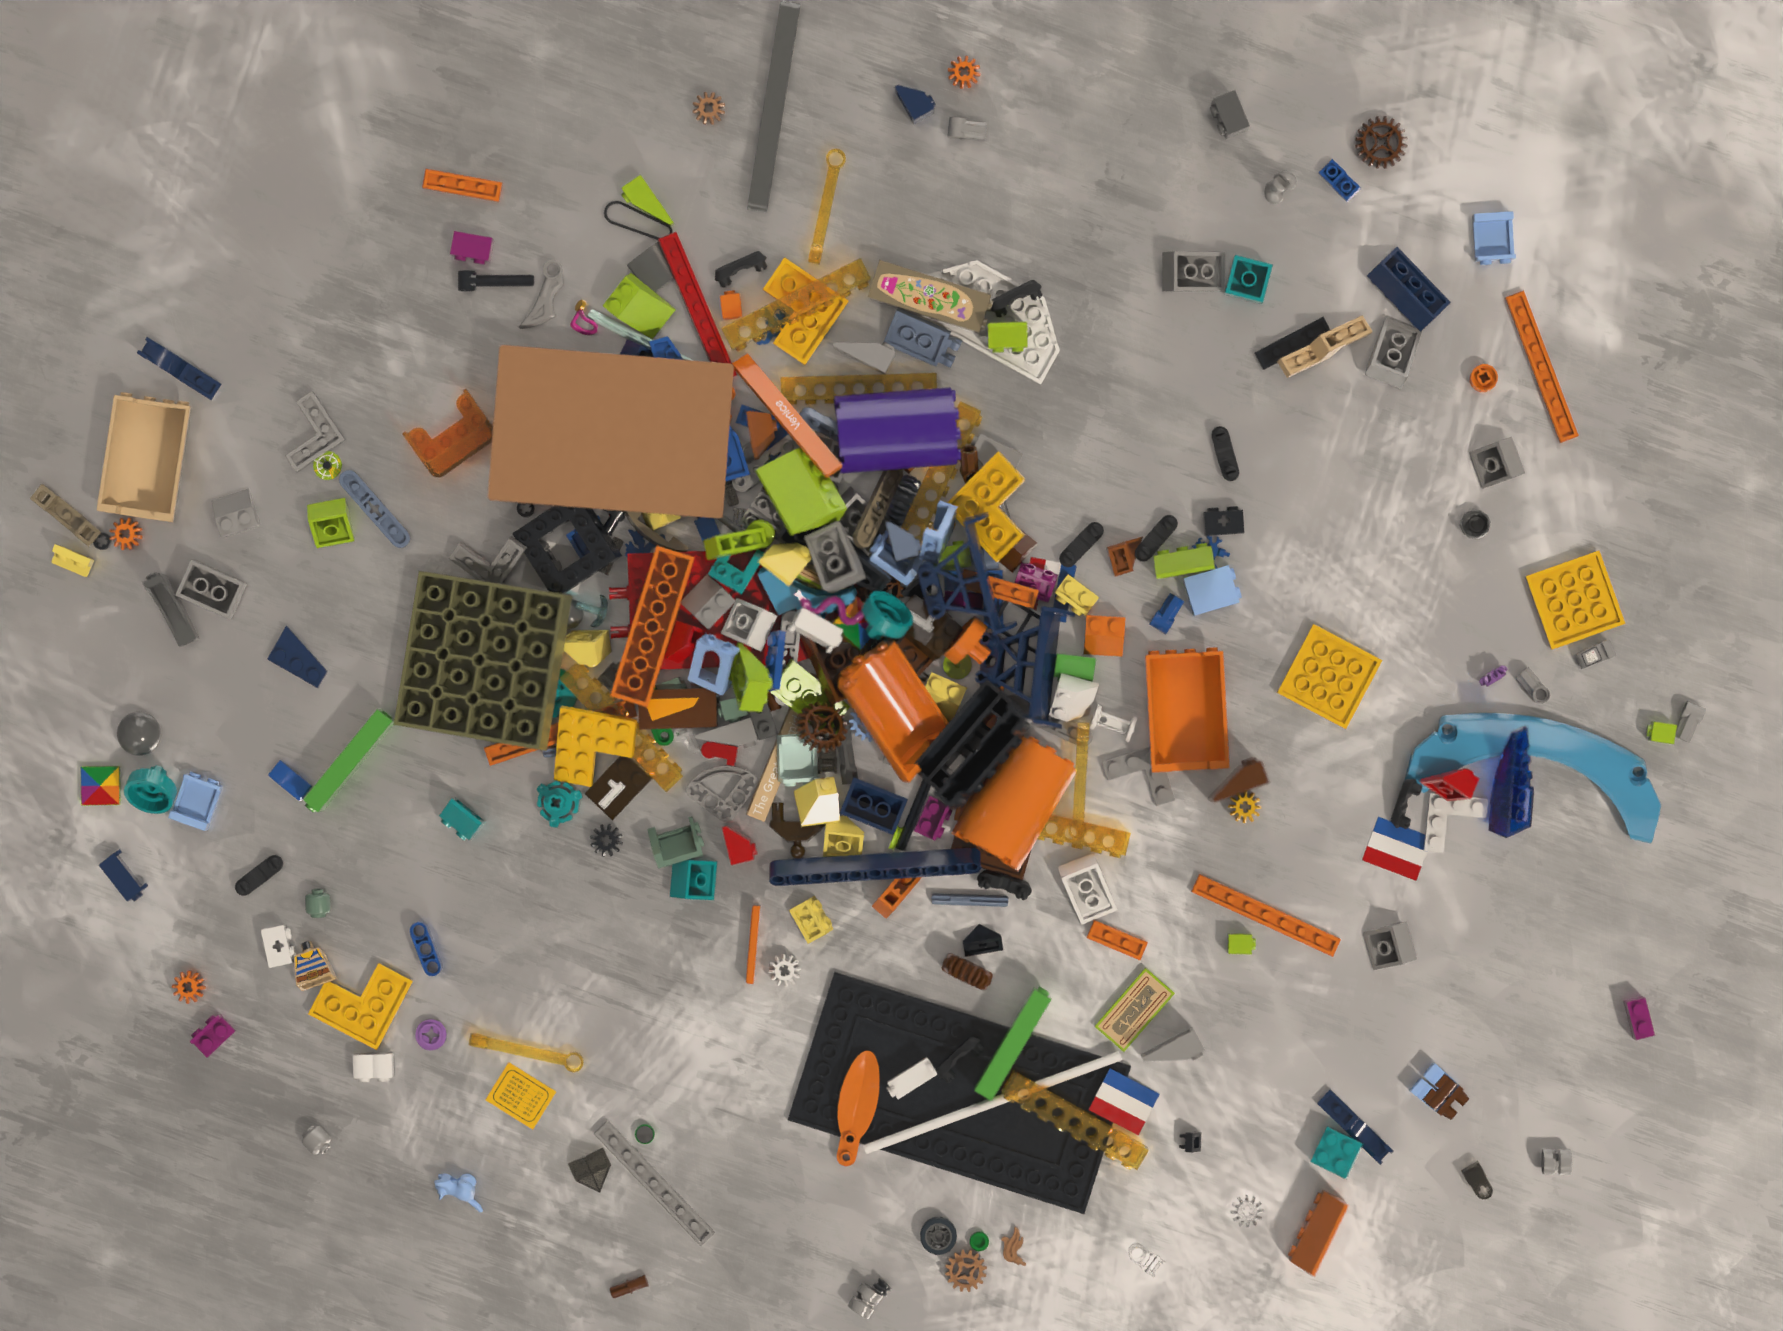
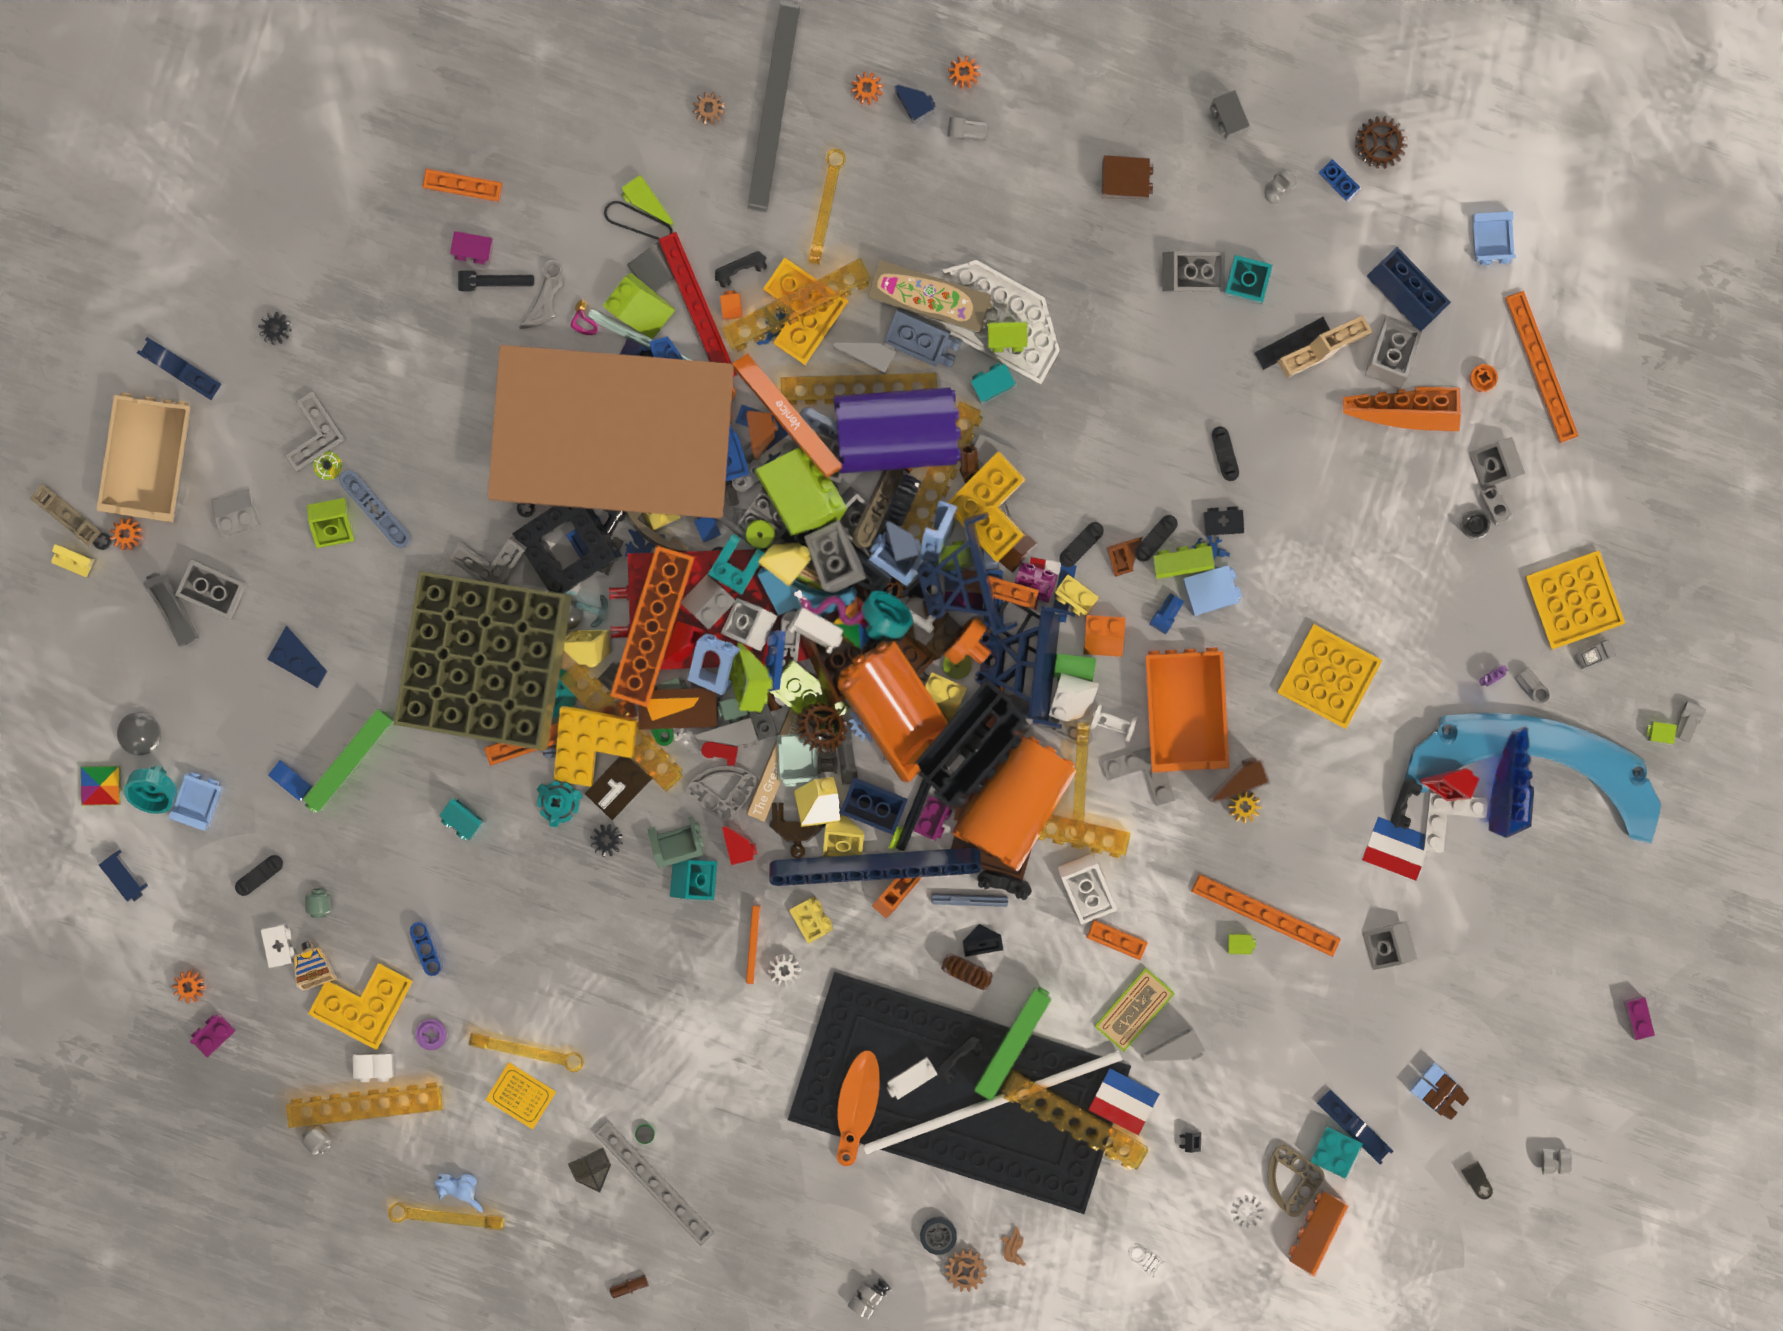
clear orange windscreen [402,389,493,478] -> none
lime slope [703,528,768,560] -> none
green tile [969,1231,989,1251] -> none
black piece [991,280,1043,318] -> none
none -> black gear [258,312,292,345]
none -> clear yellow brick [286,1082,445,1128]
none -> clear yellow piece [388,1202,505,1230]
none -> orange gear [851,72,884,105]
none -> teal brick [970,362,1016,404]
none -> reddish brown slope [1102,155,1153,199]
none -> dark tan beam [1267,1145,1324,1217]
none -> orange wedge [1343,387,1461,431]
none -> light grey leg [1480,485,1512,526]

